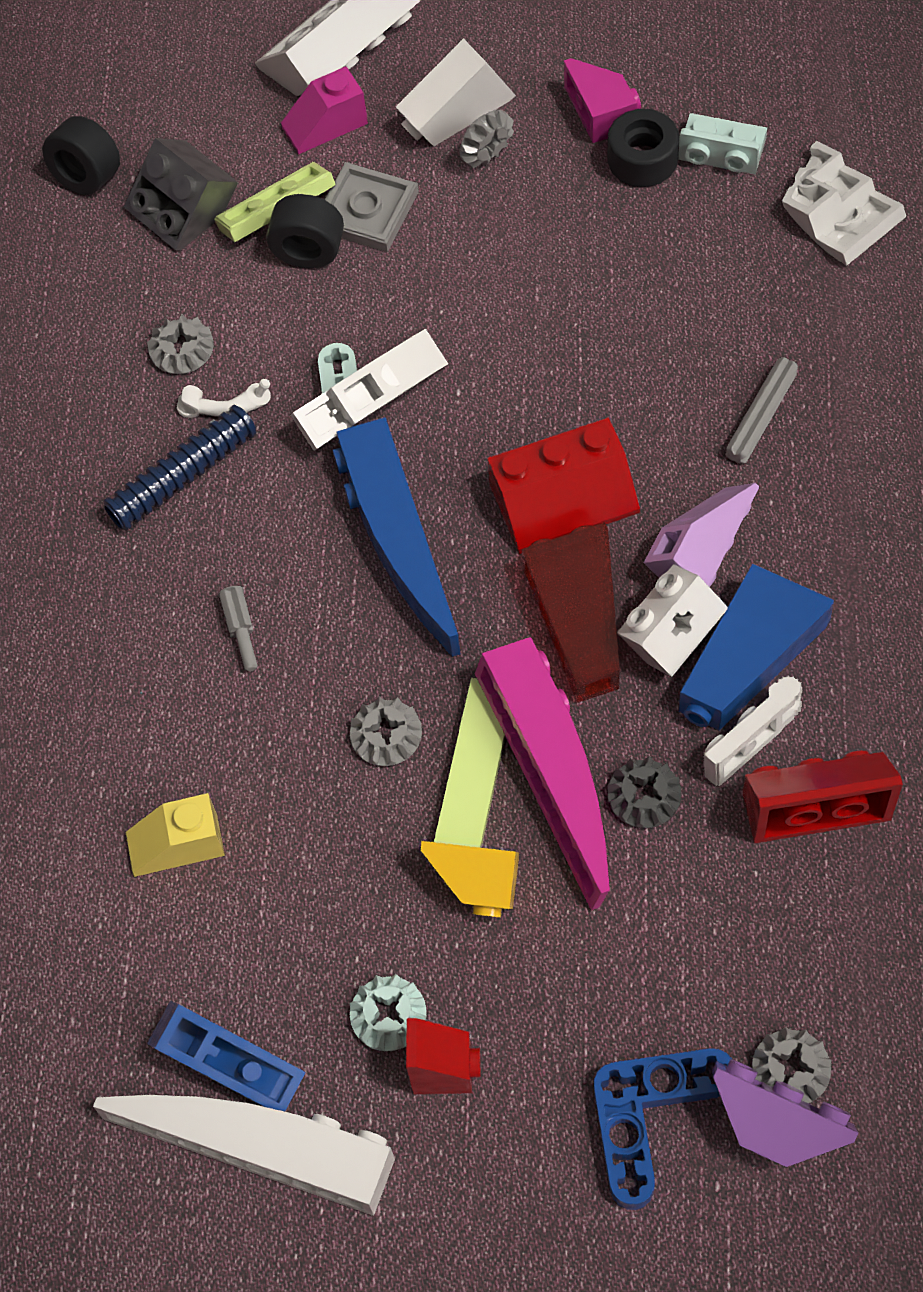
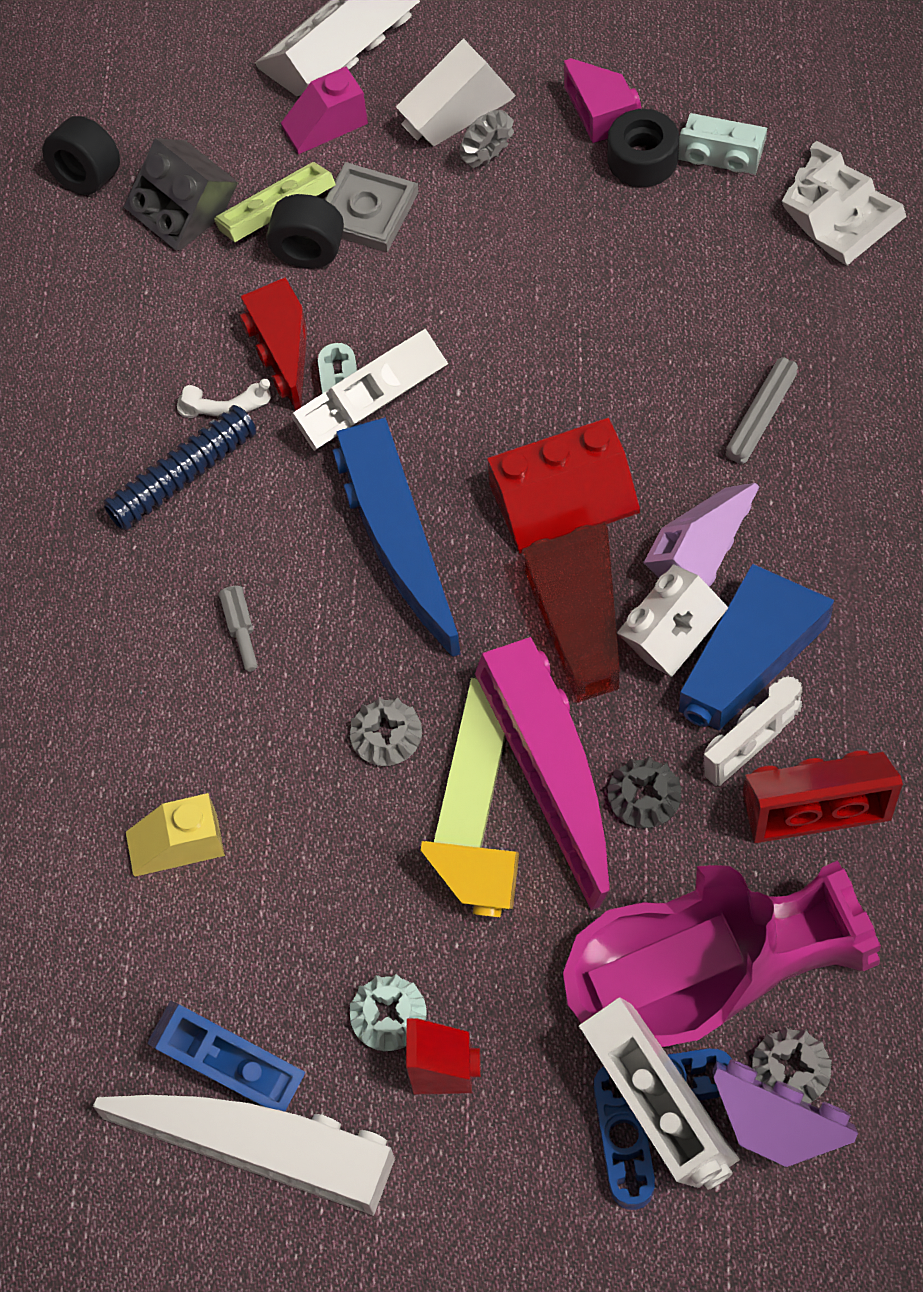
light grey gear [147,314,214,374] -> none
none -> red slope [239,277,307,411]
none -> dark pink animal [563,861,881,1047]
none -> white slope [579,997,740,1190]

